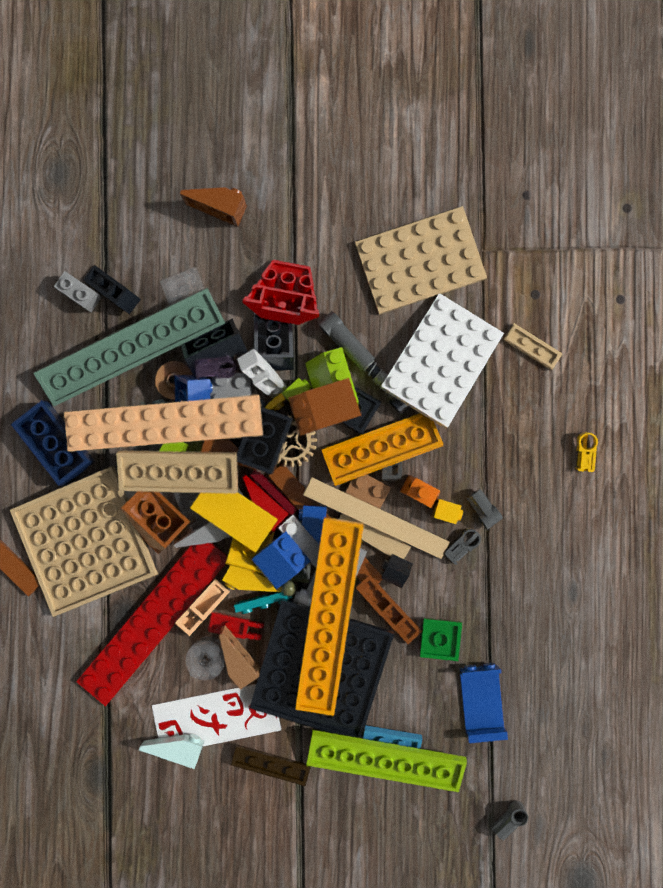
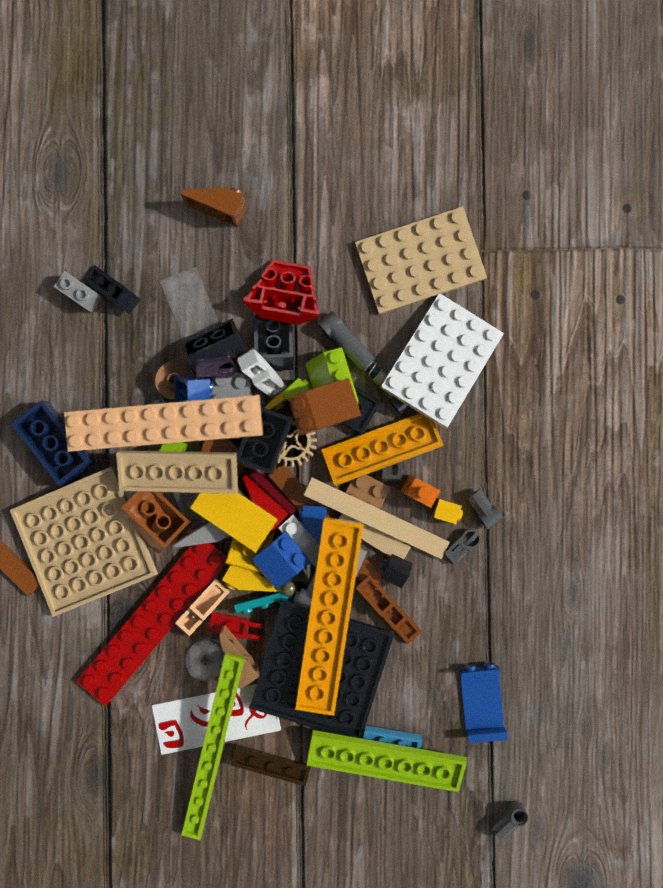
sand green plate [33,288,225,406] -> none
light aqua slope [139,734,204,769] -> none
green plate [419,617,462,661] -> none
tan tile [503,323,562,370] -> none
yellow piece [575,432,598,472] -> none
none -> lime plate [182,652,245,840]

